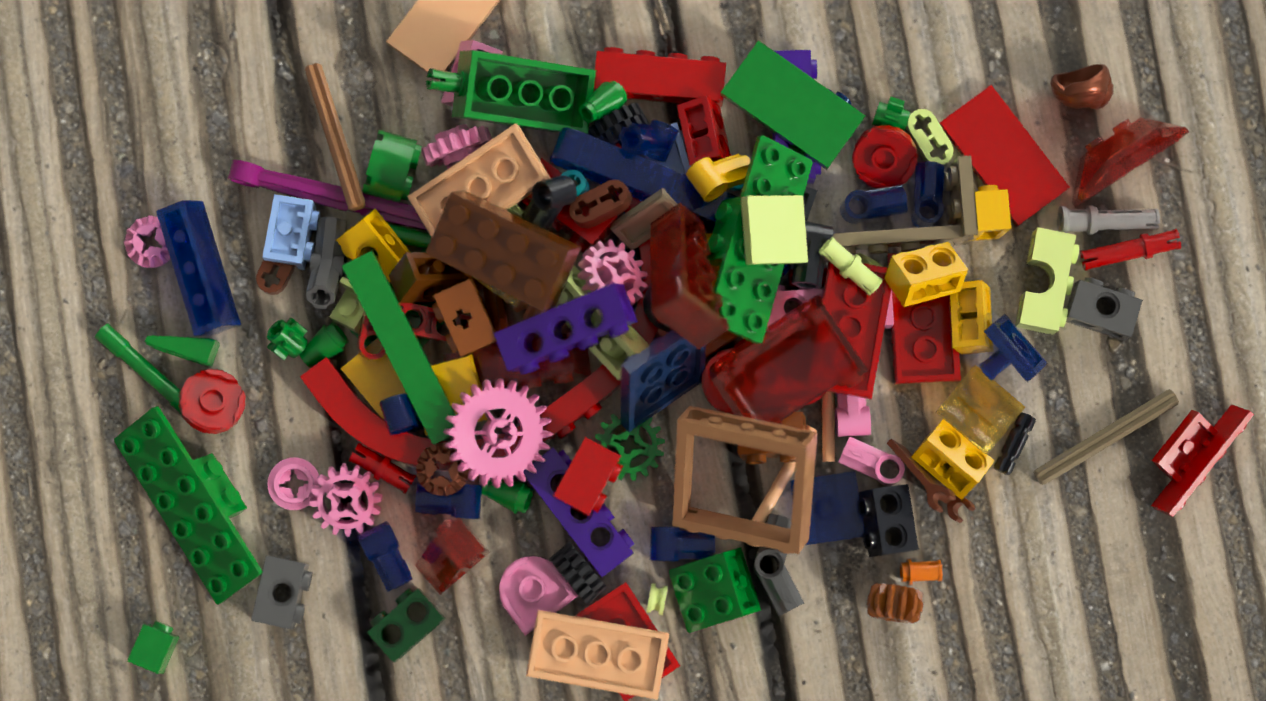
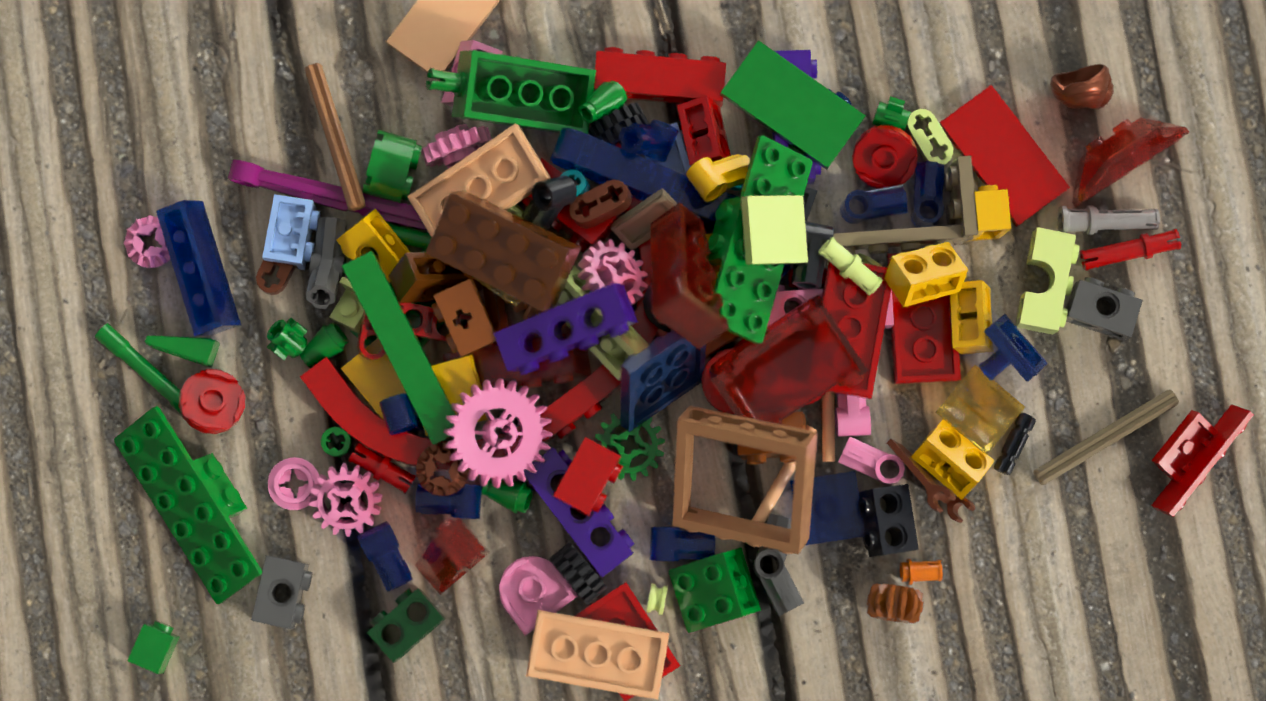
none -> green bush [321,427,352,457]

